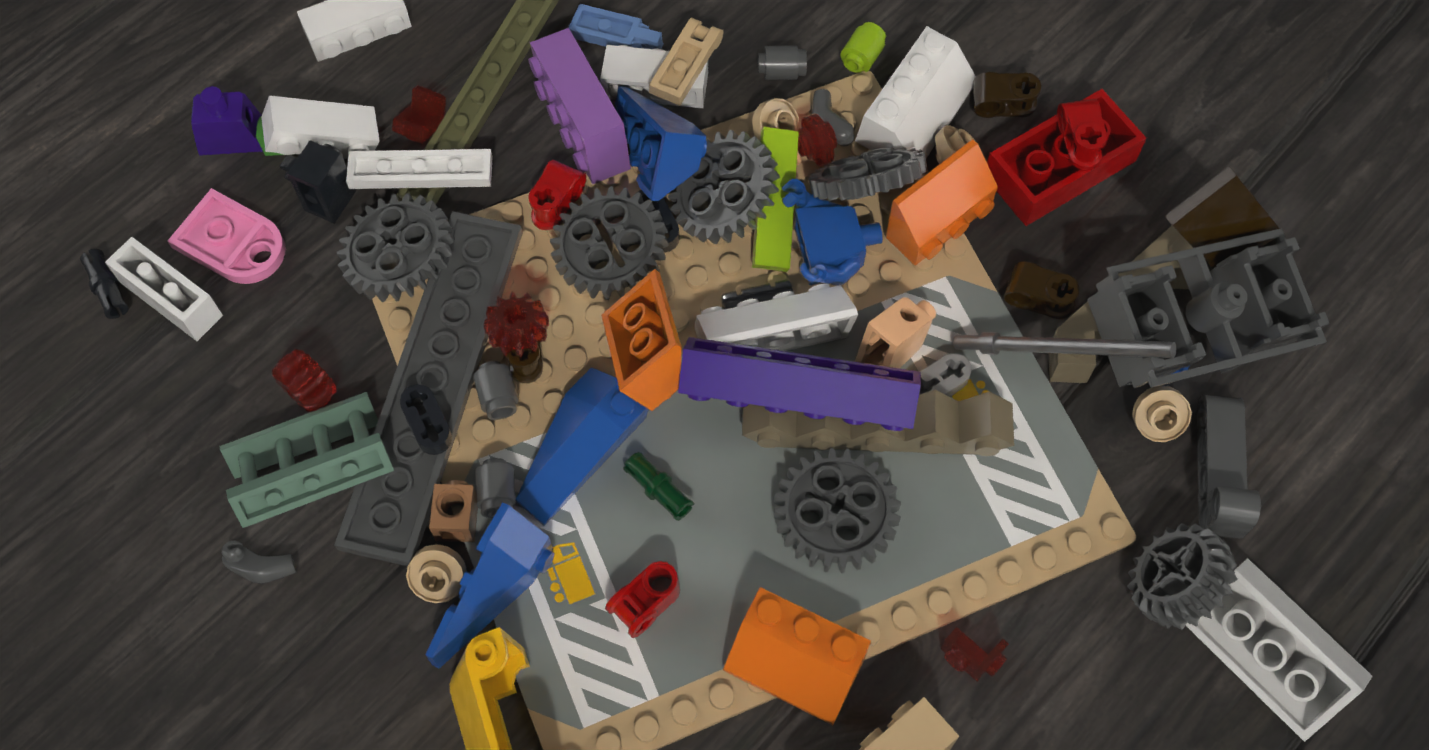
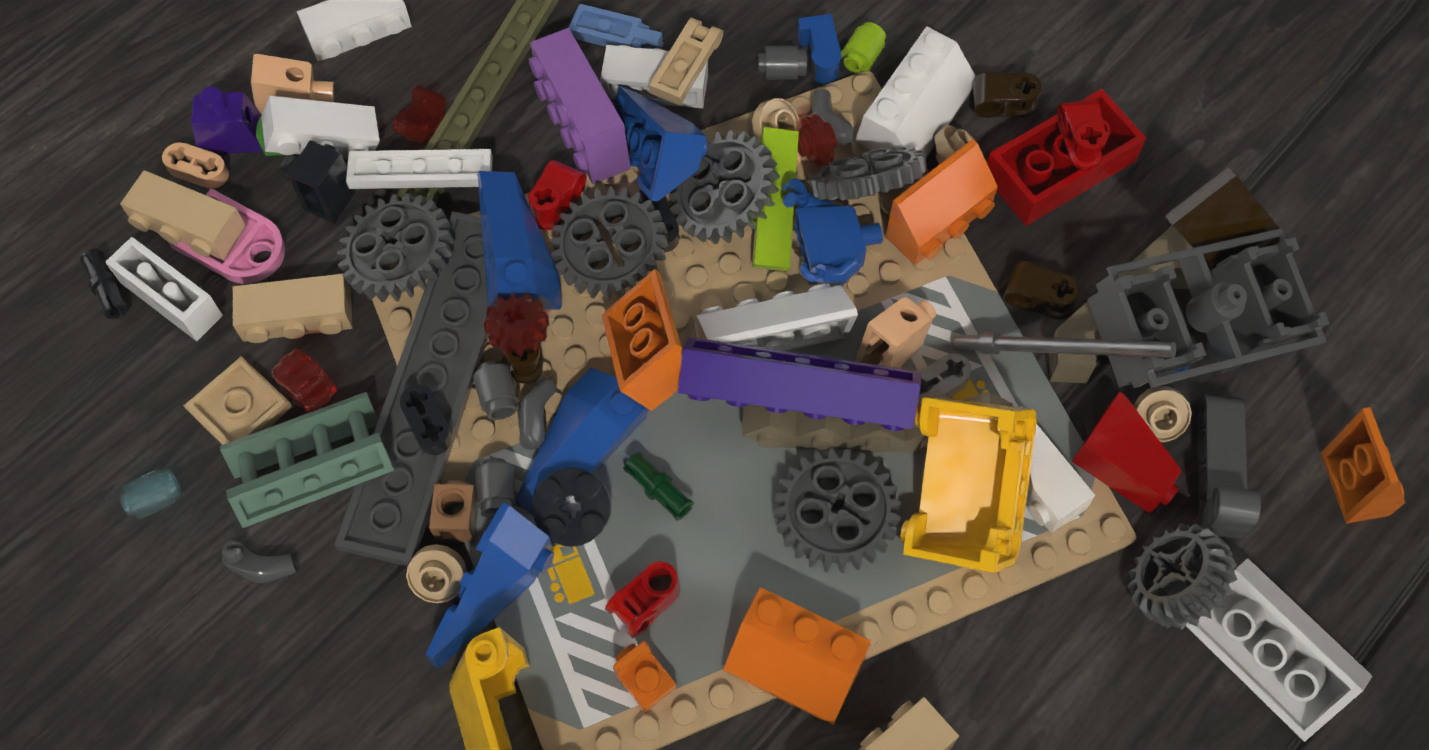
black axle [721,280,793,310] -> none
clear red bracket [941,627,1009,682] -> none
none -> clear light blue brick [119,468,183,519]
none -> tan brick [120,170,246,260]
none -> light nougat beam [162,142,229,189]
none -> tan tile [183,356,292,445]
none -> tan brick [233,274,353,343]
none -> light nougat torso [251,54,334,115]
none -> blue wedge [477,171,562,310]
none -> dark grey arm [517,378,557,450]
none -> black plate [532,468,612,547]
none -> orange bracket [613,641,677,713]
none -> blue leg [797,14,841,84]
none -> yellow windscreen [901,397,1037,573]
none -> white slope [1020,406,1096,533]
none -> red slope [1072,392,1182,514]
none -> orange slope [1320,407,1405,524]

